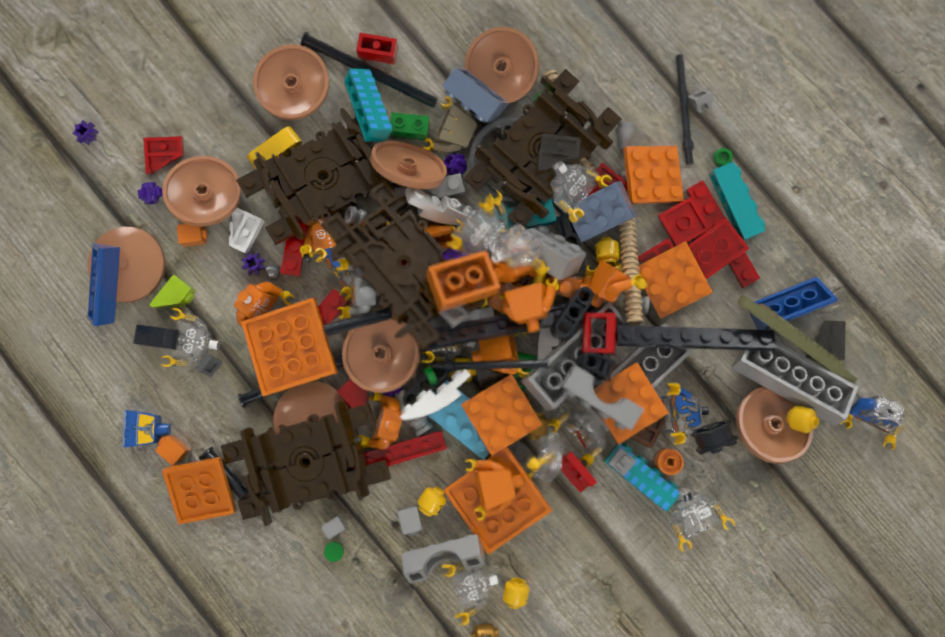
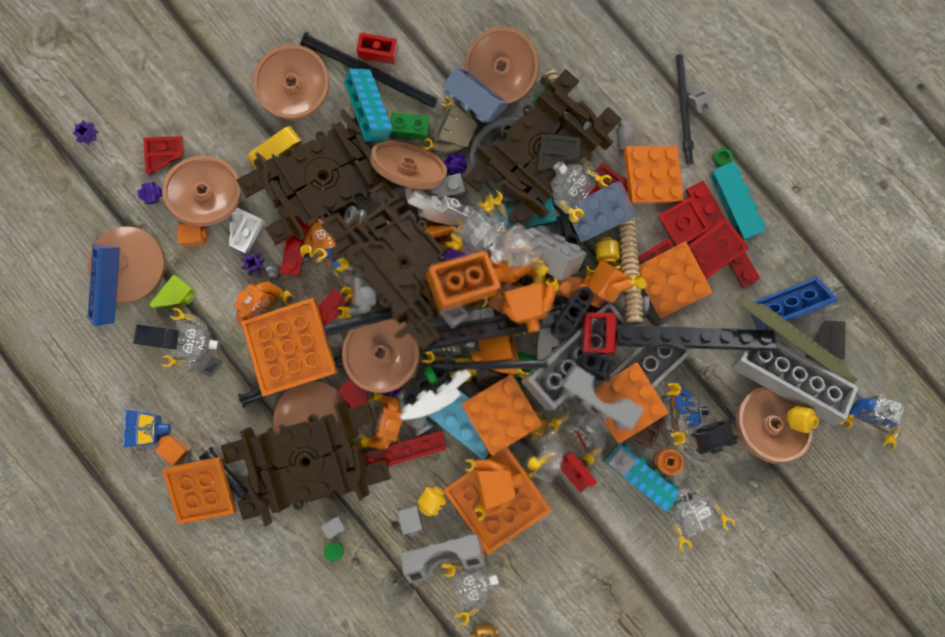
yellow head [502,578,530,610] -> none

